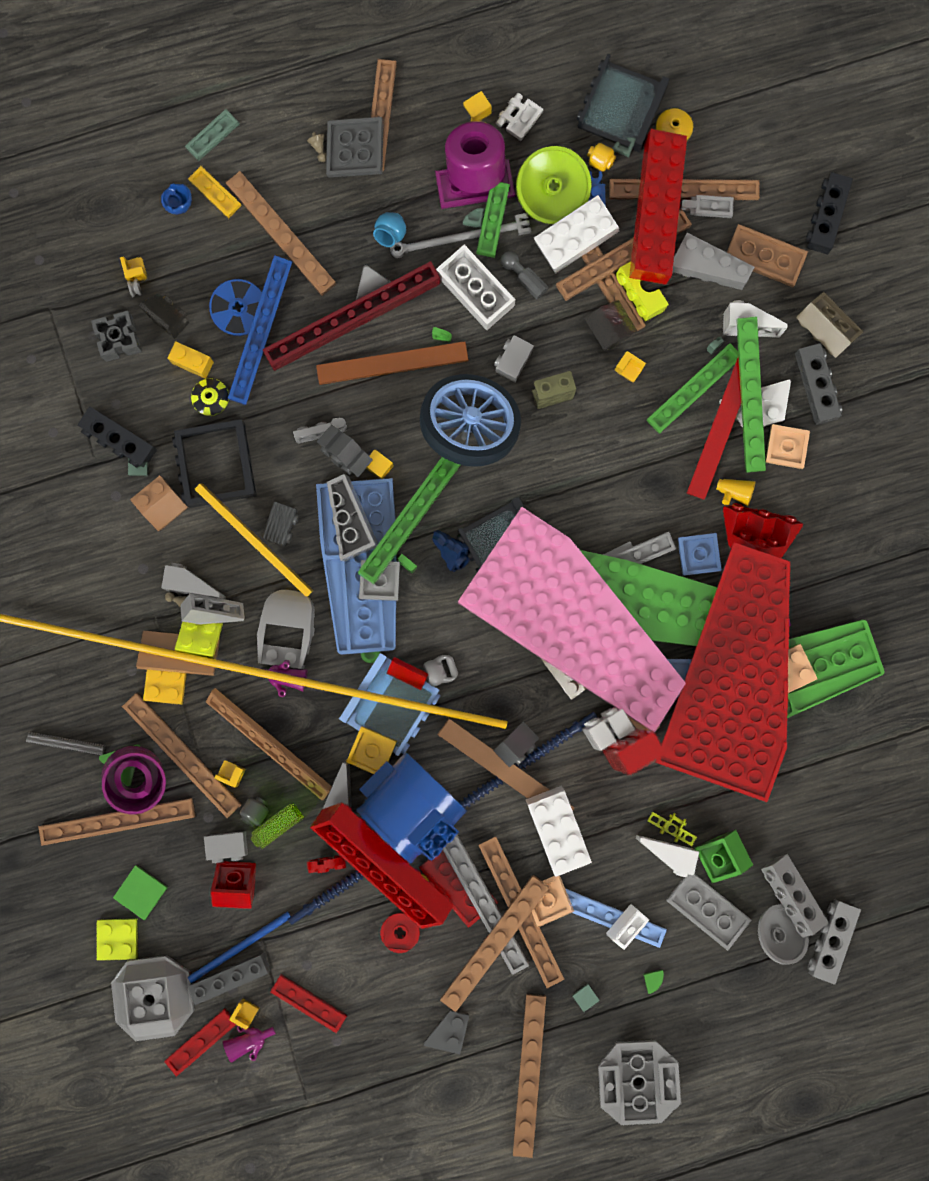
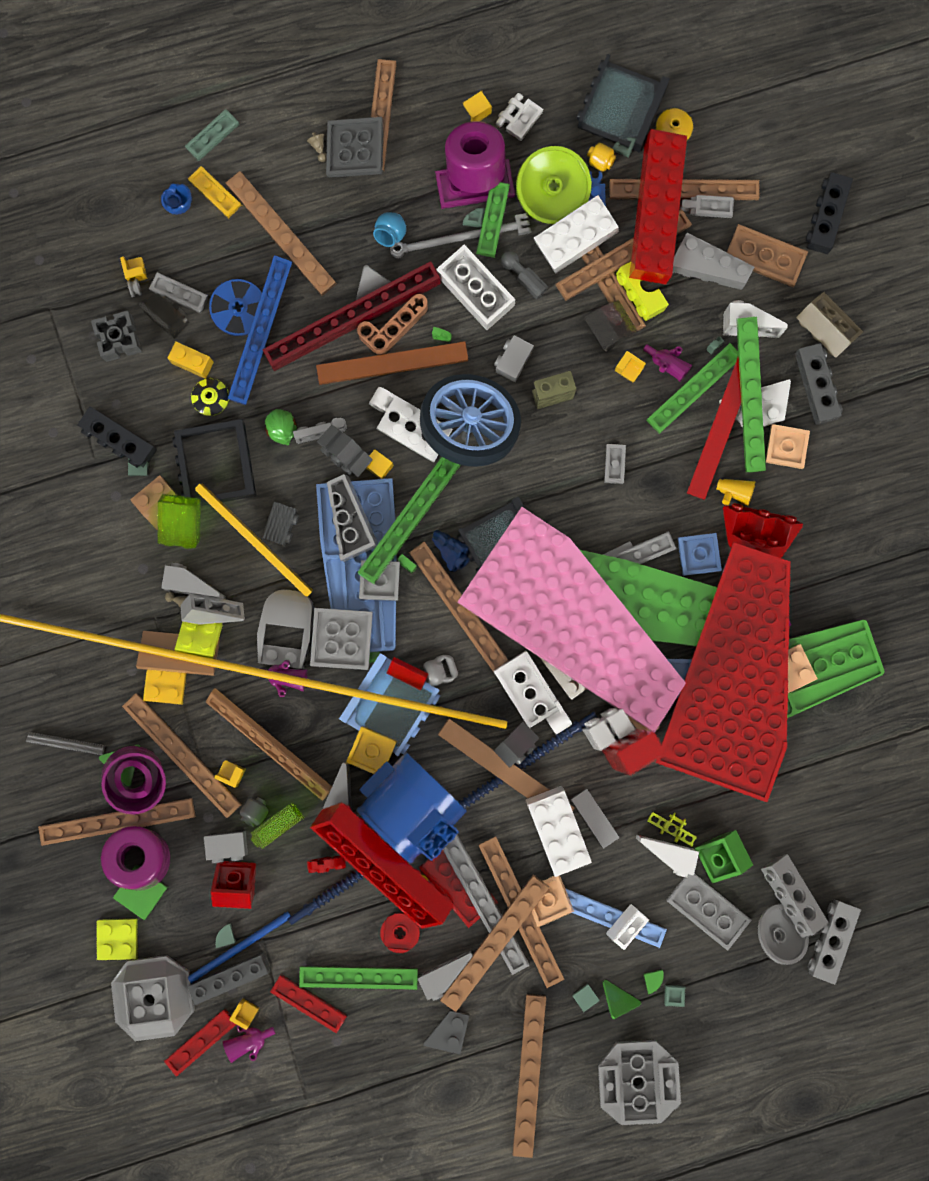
none -> magenta piece [101,826,170,891]
none -> light grey tile [149,272,209,314]
none -> clear neon green brick [158,494,201,549]
none -> sand green tile [215,923,236,948]
none -> bright green hair [265,409,297,445]
none -> bright green plate [299,966,418,990]
none -> light grey plate [310,608,373,670]
none -> nougat beam [357,294,428,355]
none -> white hinge [369,387,453,463]
none -> medium nougat tile [409,542,509,677]
none -> light grey slope [417,950,473,1001]
none -> white hinge [494,650,572,735]
none -> light grey tile [571,789,619,849]
none -> bright green piece [603,980,641,1019]
none -> light grey plate [604,444,626,484]
none -> magenta piece [643,344,692,382]
none -> sand green tile [664,985,685,1007]

